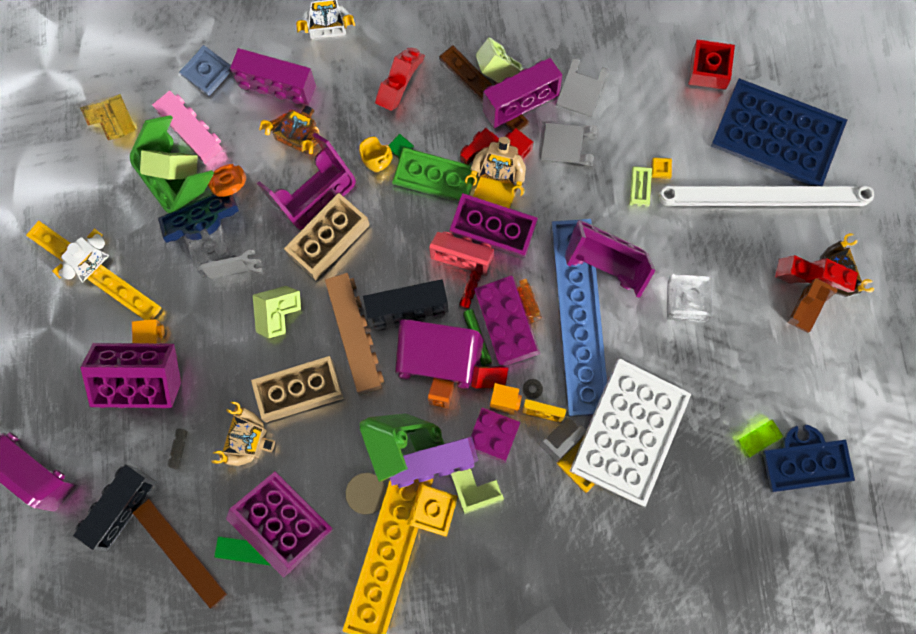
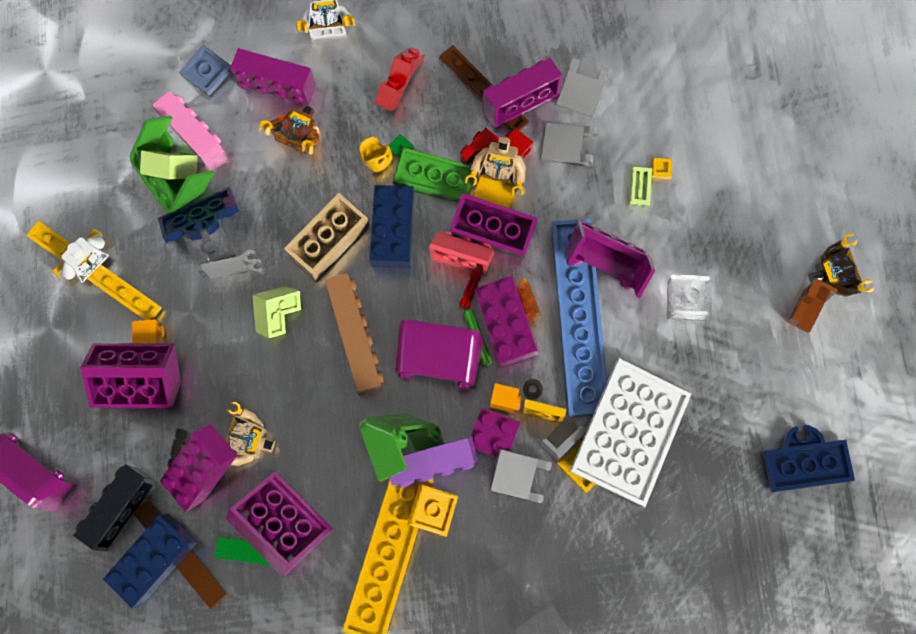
clear yellow panel [80,94,136,141] -> none
orange tile [208,164,246,197] -> none
tan brick [251,356,344,423] -> none
magenta windscreen [257,133,356,230] -> none
dark tan tile [345,473,386,515] -> none
black brick [363,279,449,330] -> none
orange slope [428,378,454,409] -> none
yellowish green panel [451,469,504,514] -> none
red tile [471,366,509,388] -> none
yellowish green panel [476,37,523,83] -> none
white piece [659,186,874,206] -> none
red brick [688,39,735,90] -> none
dark blue plate [711,78,848,186] -> none
clear neon green tile [737,419,784,458] -> none
red arch [775,255,858,293] -> none
none -> dark blue brick [103,514,198,609]
none -> magenta brick [160,424,238,512]
none -> dark blue brick [370,185,415,268]
none -> light grey flag [489,449,552,503]

